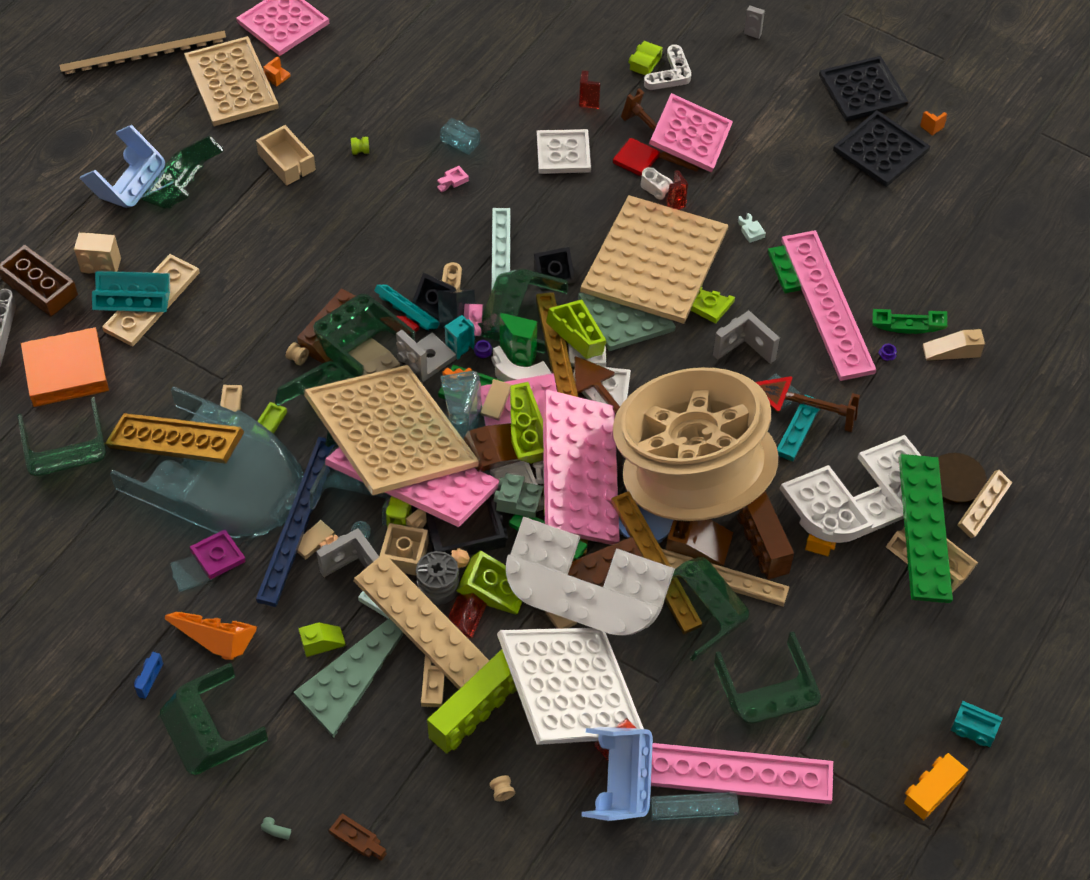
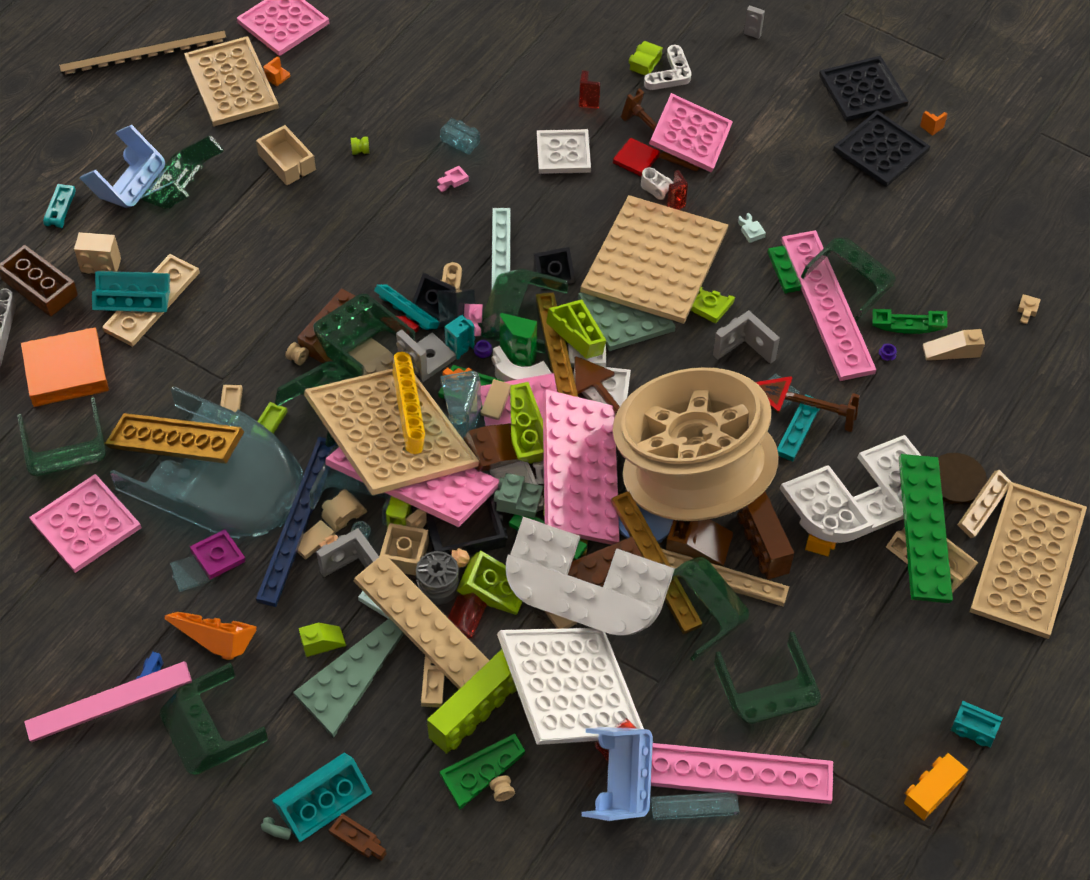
none -> bright pink tile [24,661,192,742]
none -> bright pink plate [29,474,142,573]
none -> teal plate [43,184,76,228]
none -> teal slope [272,753,372,842]
none -> tan cylinder [322,489,367,533]
none -> yellow beam [392,352,425,454]
none -> green wing [439,734,525,810]
none -> clear green windscreen [801,237,896,322]
none -> tan plate [970,482,1087,639]
none -> tan plate [1017,294,1041,324]

